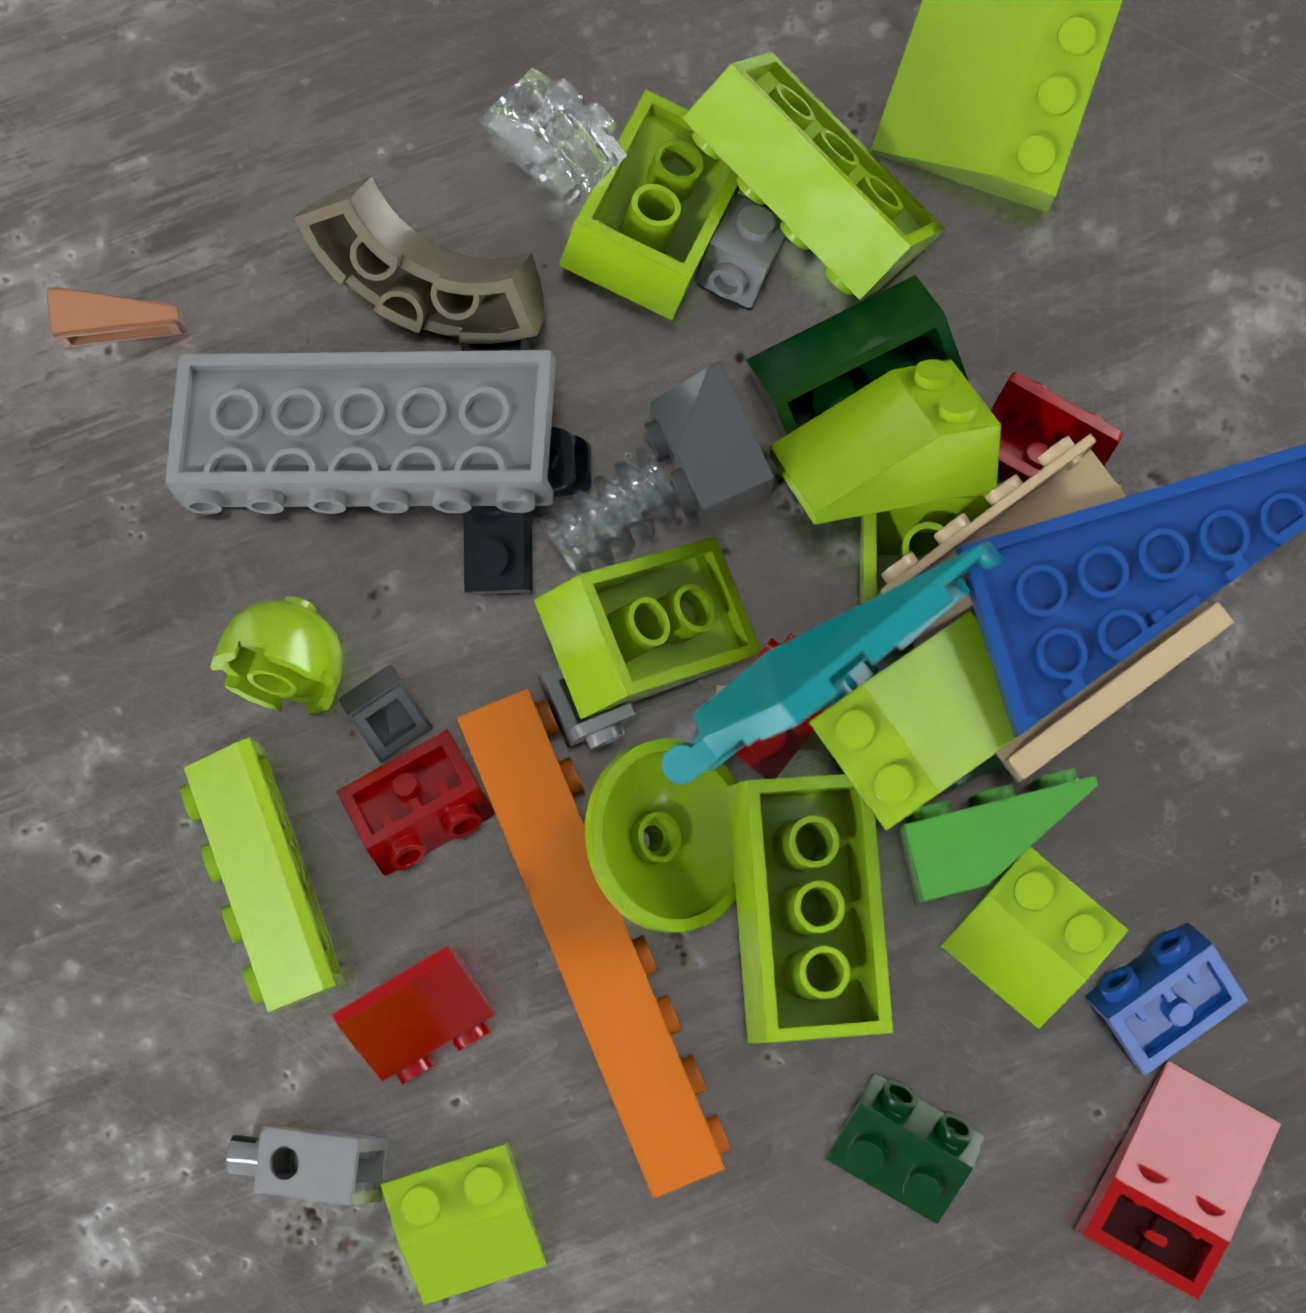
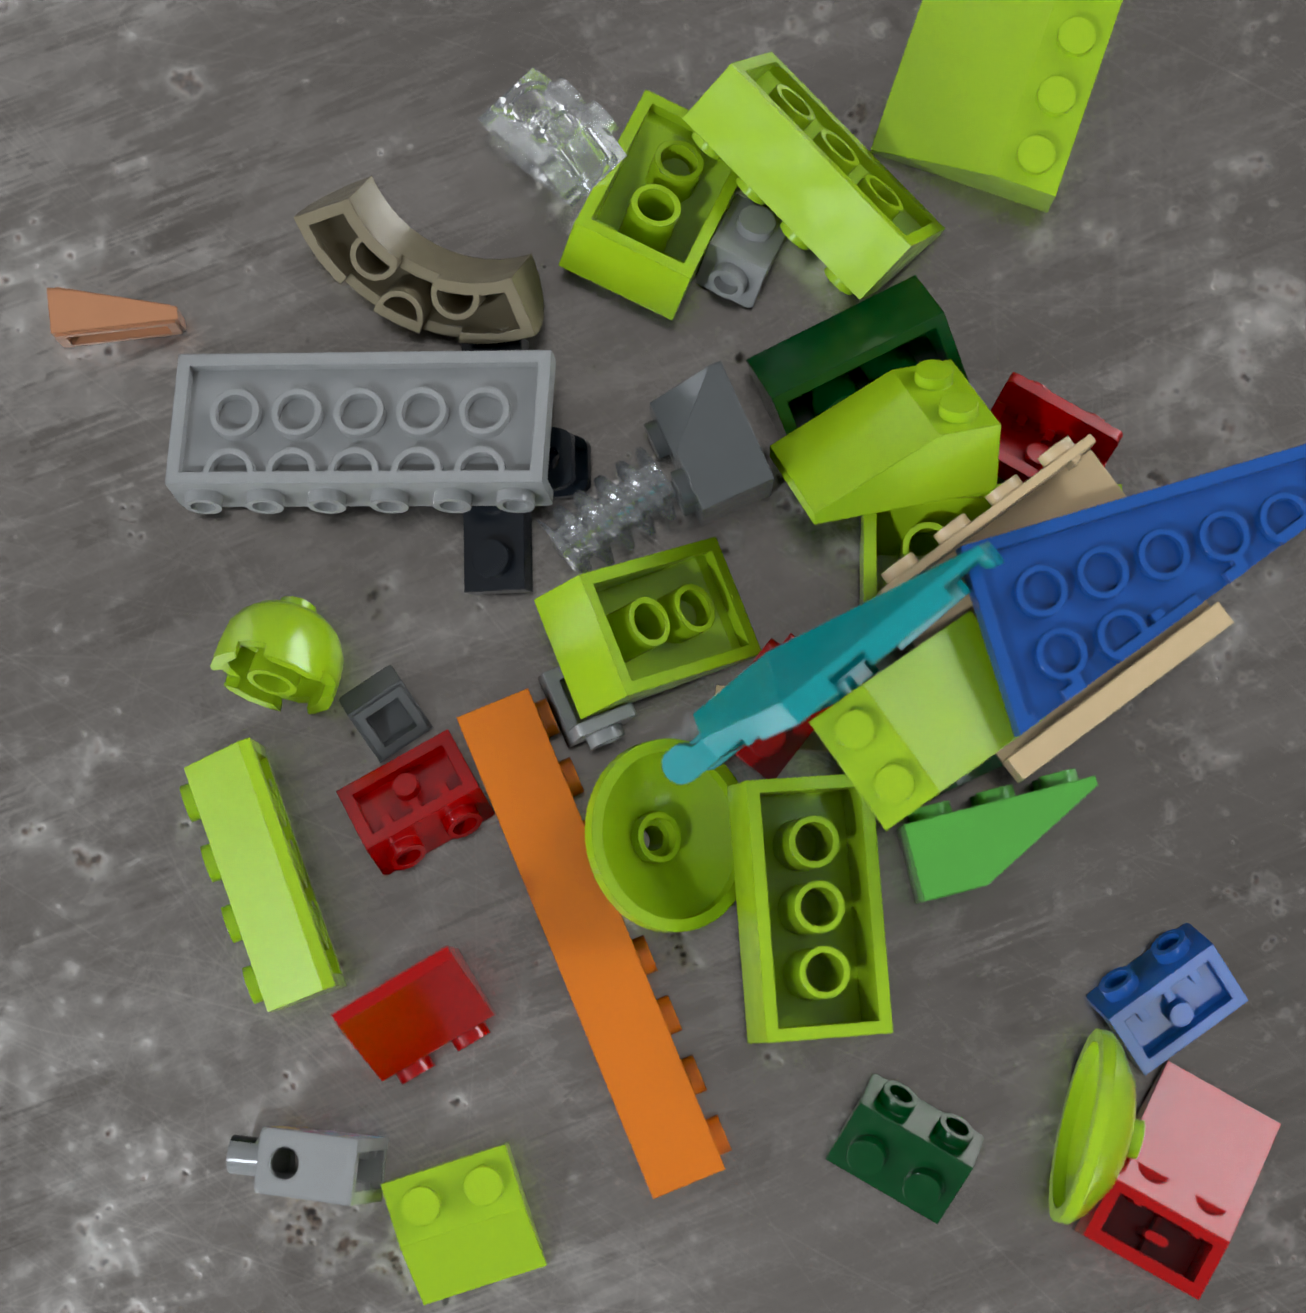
lime slope [940,847,1129,1029] -> none
none -> lime dish [1049,1028,1145,1224]

